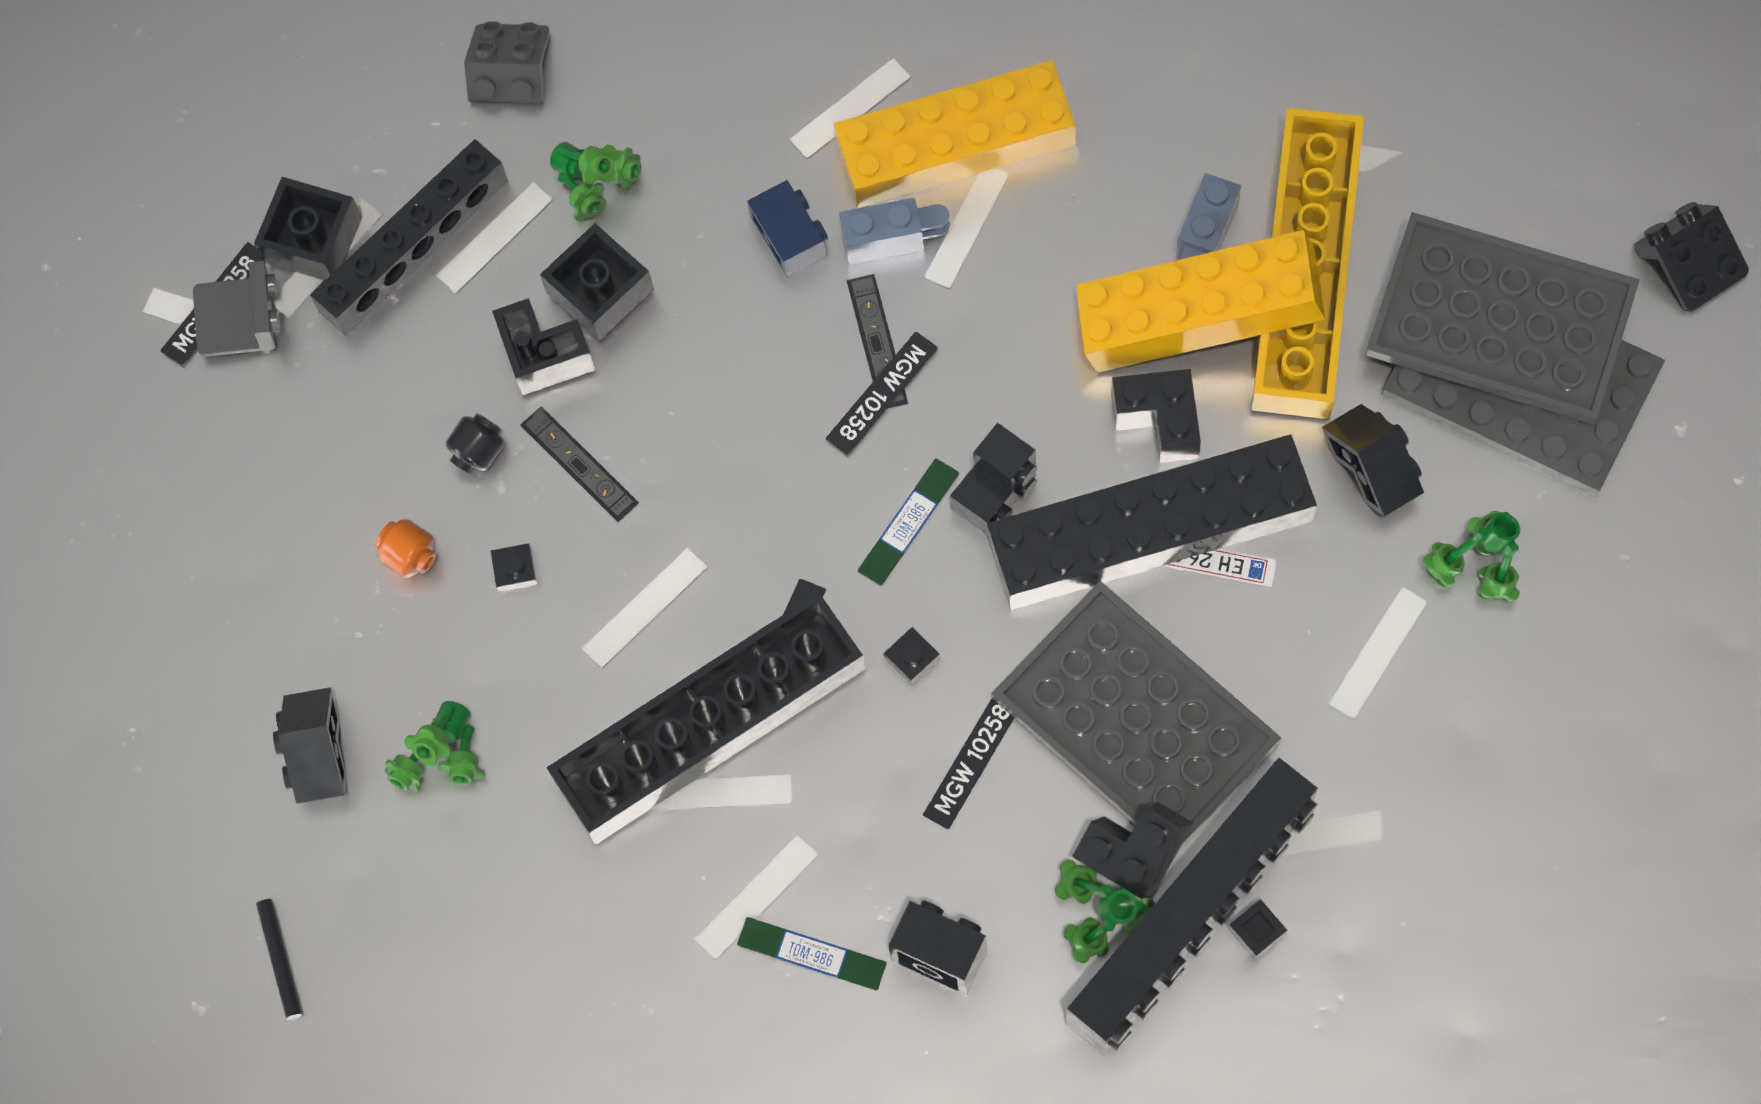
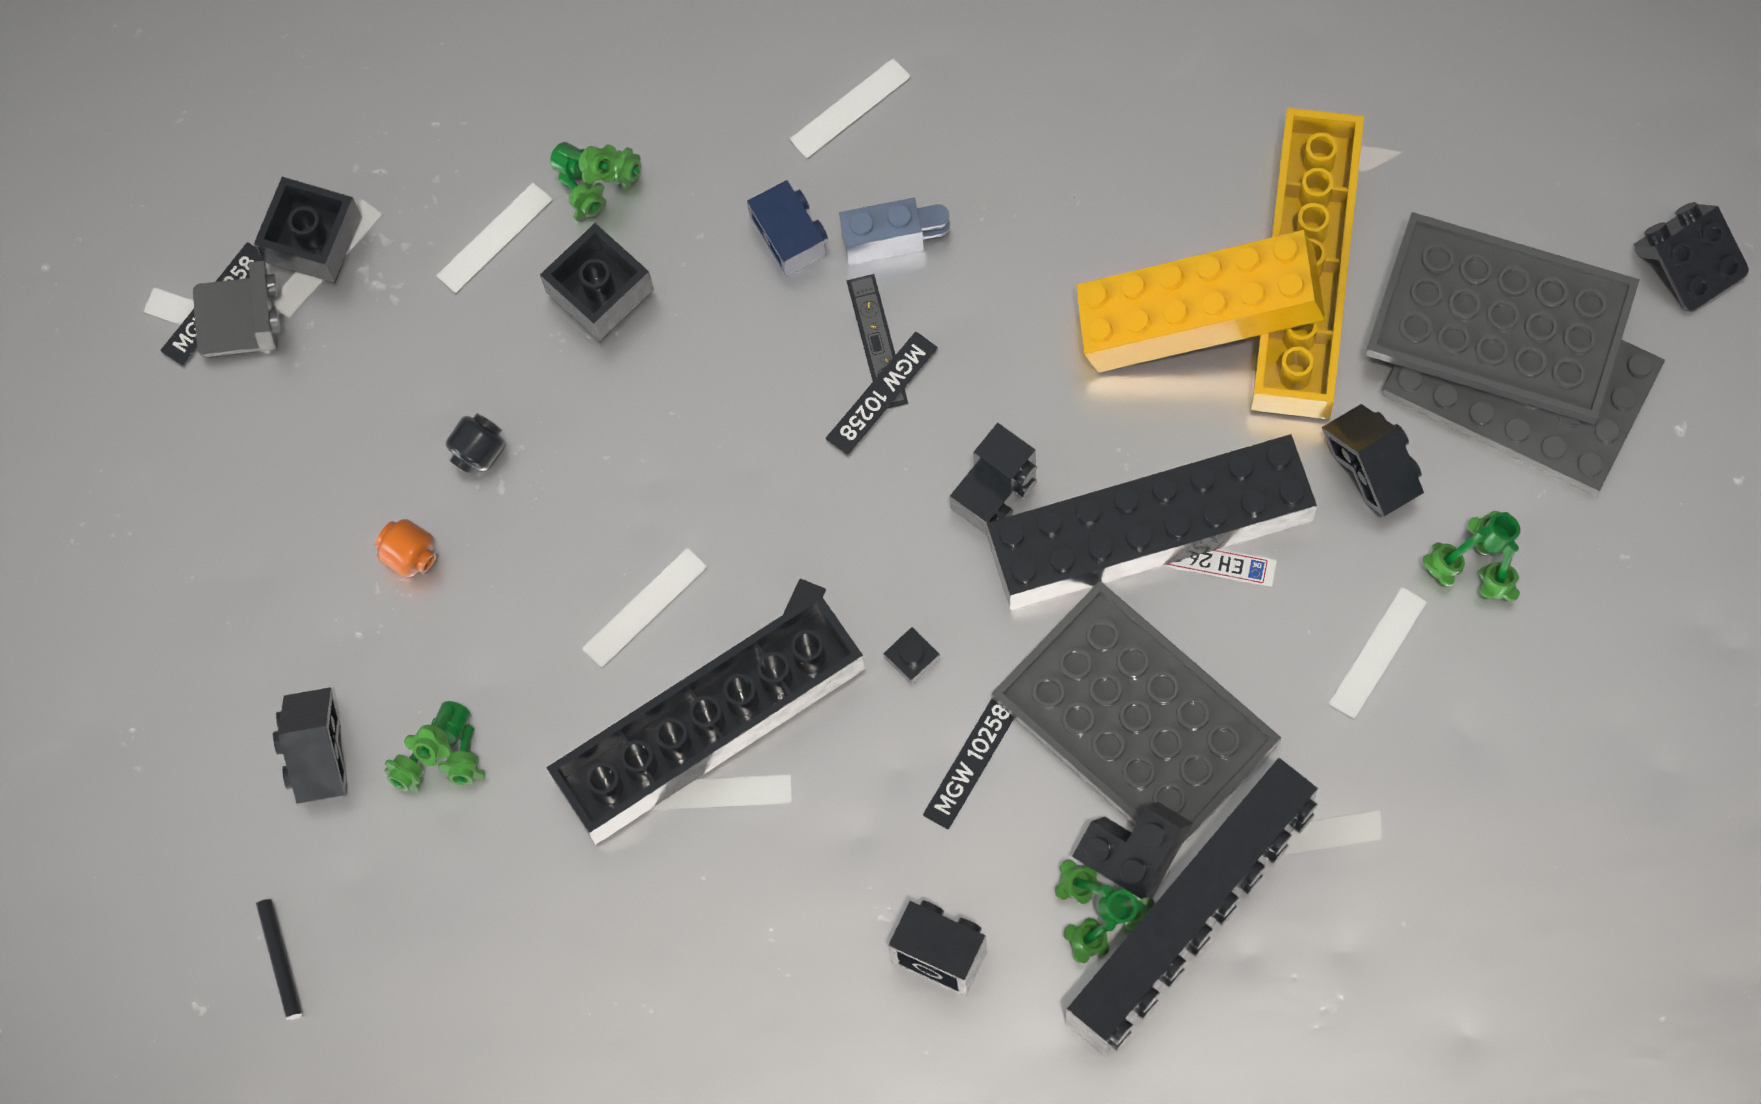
black brick [310,139,508,336] -> none
dark grey bracket [464,21,550,103] -> none
black plate [490,543,537,592] -> none
black brick [492,298,596,396] -> none
sticker [520,406,639,522] -> none
white sticker [695,835,818,959] -> none
sticker [737,917,887,991] -> none
yellow brick [833,60,1076,209] -> none
sticker [858,458,959,586] -> none
white sticker [924,168,1009,288] -> none
black brick [1111,369,1201,463] -> none
sand blue brick [1176,173,1241,260] -> none
black plate [1228,899,1288,959] -> none

